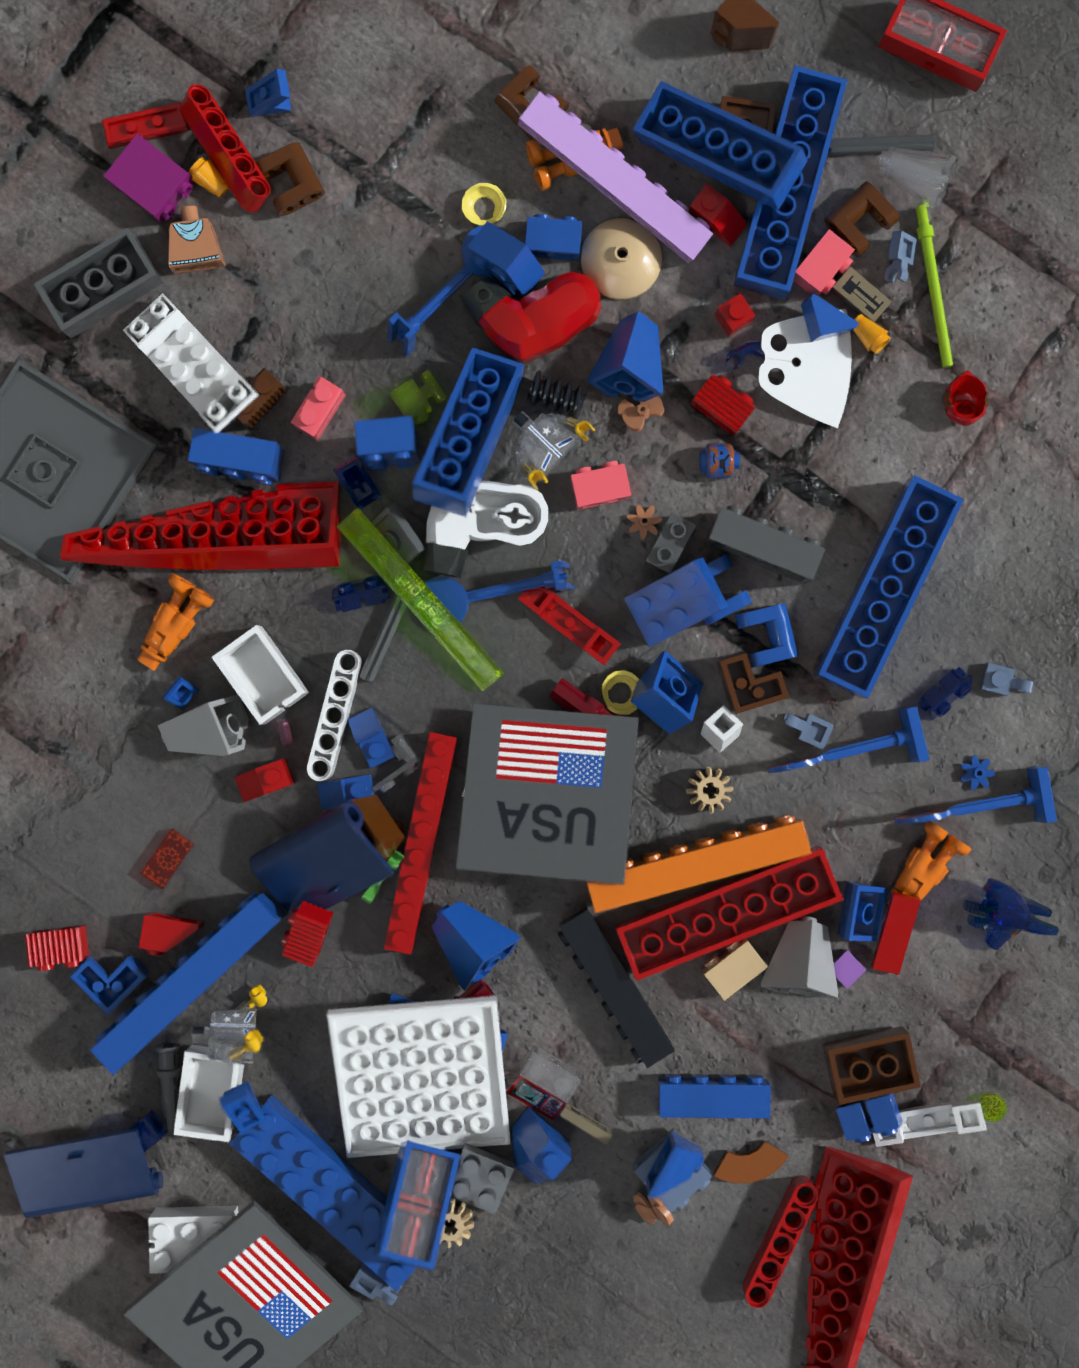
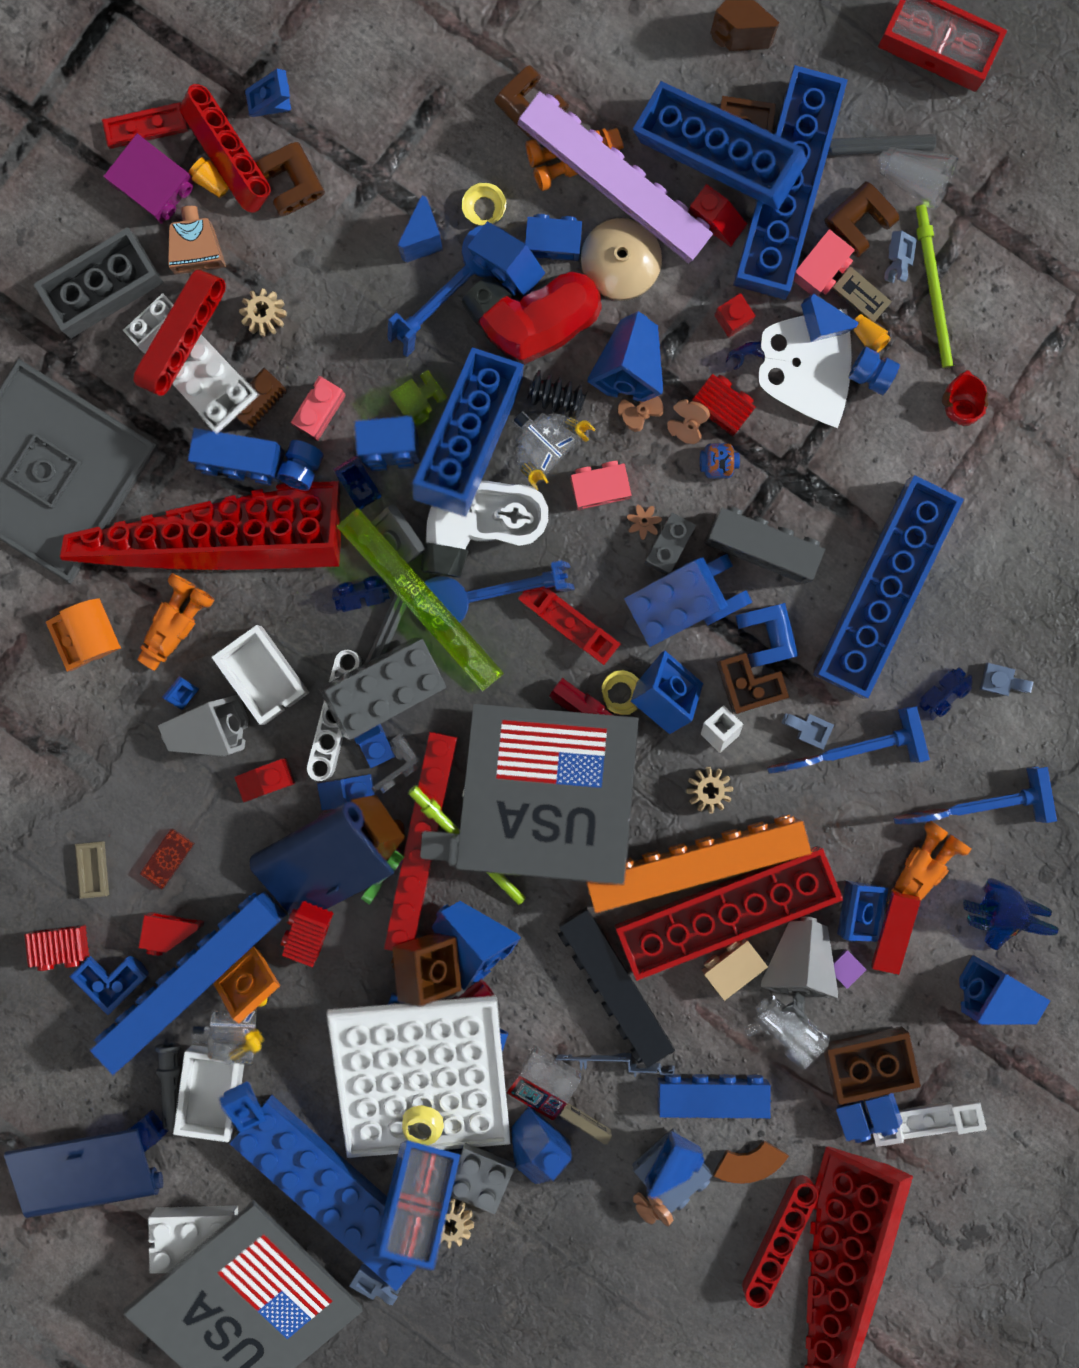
clear pink tile [277,718,293,747] -> none
blue plant [960,755,996,791] -> none
clear neon green tile [978,1092,1007,1122] -> none
none -> orange brick [46,598,121,672]
none -> dark tan tile [75,841,109,899]
none -> red beam [134,269,226,396]
none -> orange plate [213,946,280,1024]
none -> tan gear [239,288,287,337]
none -> blue wheel [276,440,324,491]
none -> dark grey brick [318,637,447,740]
none -> reddish brown brick [391,932,461,1007]
none -> blue slope [398,195,443,263]
none -> light yellow piece [402,1105,444,1146]
none -> lime bar [408,786,526,905]
none -> dark grey bracket [420,831,460,866]
none -> sand blue piece [556,1053,675,1077]
none -> nougat piece [667,399,710,444]
none -> clear piece [745,992,830,1070]
none -> blue wheel [848,346,900,396]
none -> blue slope [959,955,1050,1025]

